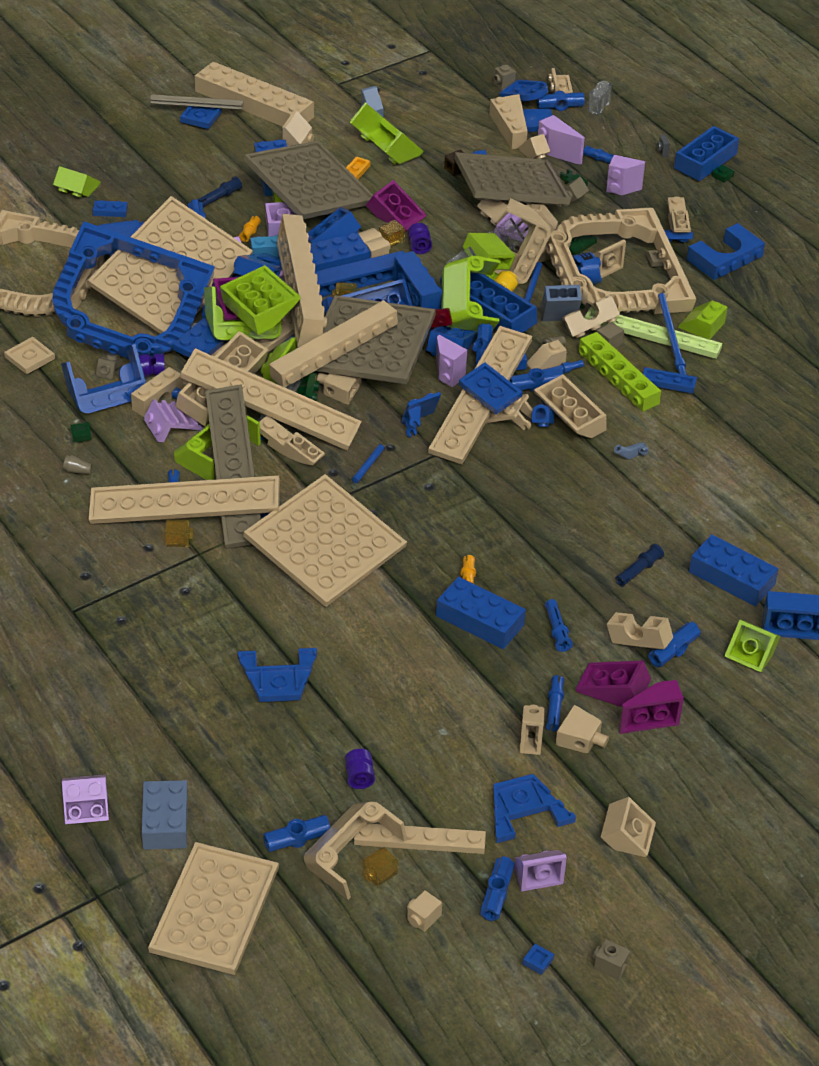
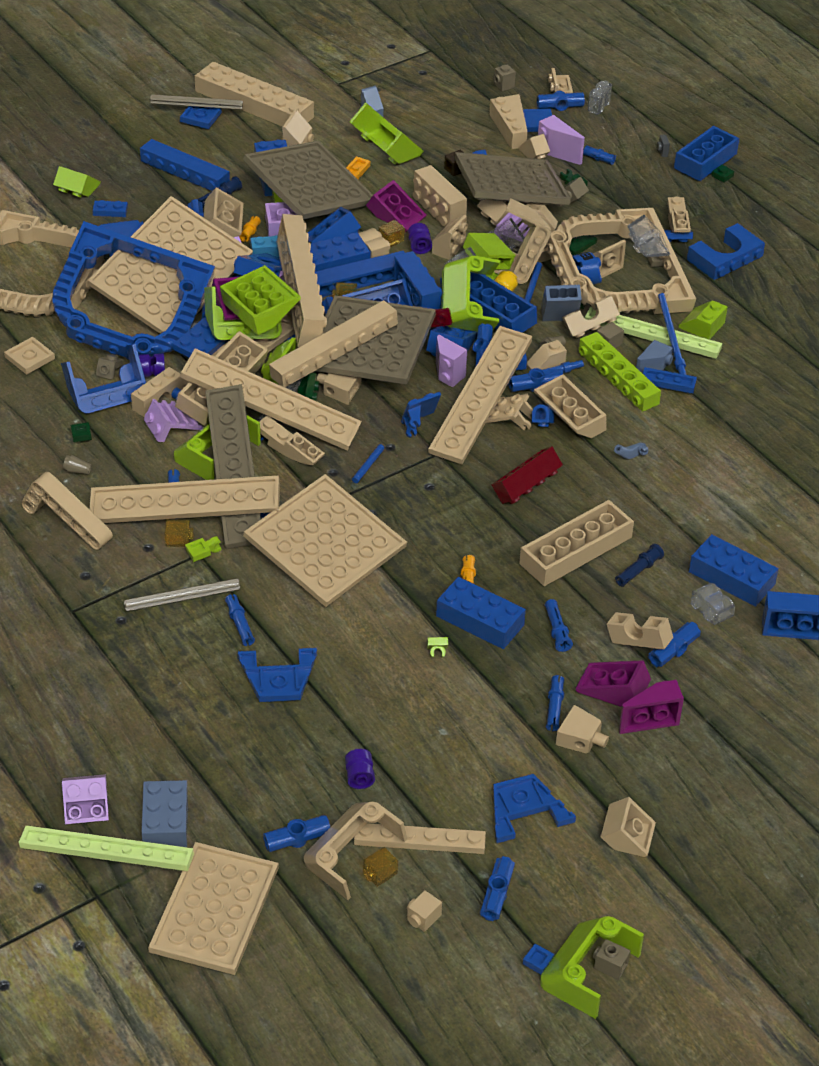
blue plate [459,362,523,415] -> none
blue plate [499,79,548,102] -> none
lavender slope [514,850,567,892] -> none
tan torso [520,705,544,755] -> none
lavender slope [606,155,646,195] -> none
lime slope [724,620,781,672] -> none
none -> yellowish green plate [19,826,194,871]
none -> tan beam [22,472,113,550]
none -> dark tan axle [124,578,240,611]
none -> blue brick [140,139,230,191]
none -> lime plate [185,536,222,562]
none -> tan brick [203,187,244,238]
none -> blue pin [225,594,255,646]
none -> tan brick [413,165,467,227]
none -> lime tile [427,637,448,658]
none -> tan slope [432,215,468,260]
none -> dark red brick [491,446,563,504]
none -> tan brick [519,500,634,586]
none -> lime windscreen [540,916,644,1019]
none -> clear slope [628,215,670,257]
none -> sand blue slope [636,340,673,373]
none -> clear brick [691,583,735,625]

